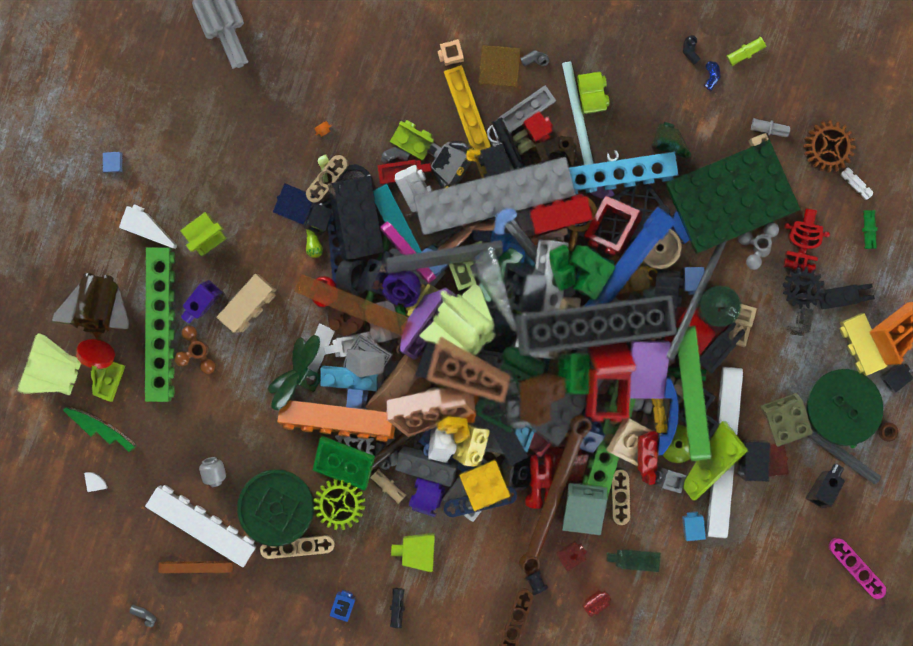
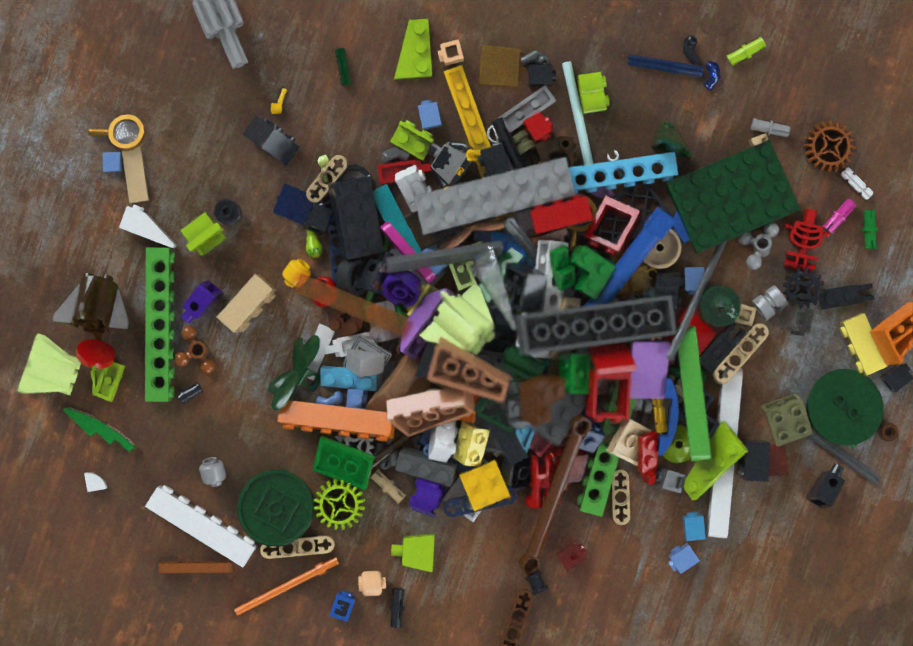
dark grey arm [130,605,156,627] -> none
orange plate [314,121,332,137] -> none
yellow bracket [437,416,469,443] -> none
medium blue arm [494,208,517,234] -> none
sand green panel [562,483,607,535] -> none
clear red brick [582,589,611,617] -> none
clear green hinge [606,549,661,572] -> none
dark pink beam [829,538,886,599] -> none
none -> piece [89,114,145,151]
none -> tan tile [122,145,150,204]
none -> black pin [177,382,203,404]
none -> black wheel [214,199,242,225]
none -> orange bar [234,557,340,615]
none -> black brick [242,116,300,166]
none -> yellow hand [271,88,287,114]
none -> yellow head [282,259,311,288]
none -> medium blue arm [316,391,344,406]
none -> dark green axle [335,48,352,86]
none -> light nougat head [358,571,386,596]
none -> lime wing [394,19,432,80]
none -> medium blue brick [418,100,442,130]
none -> black brick [528,65,556,87]
none -> dark blue axle [628,55,703,77]
none -> medium blue brick [668,543,700,574]
none -> tan beam [713,324,769,385]
none -> light grey wheel [752,285,789,321]
none -> dark pink axle [823,199,856,234]

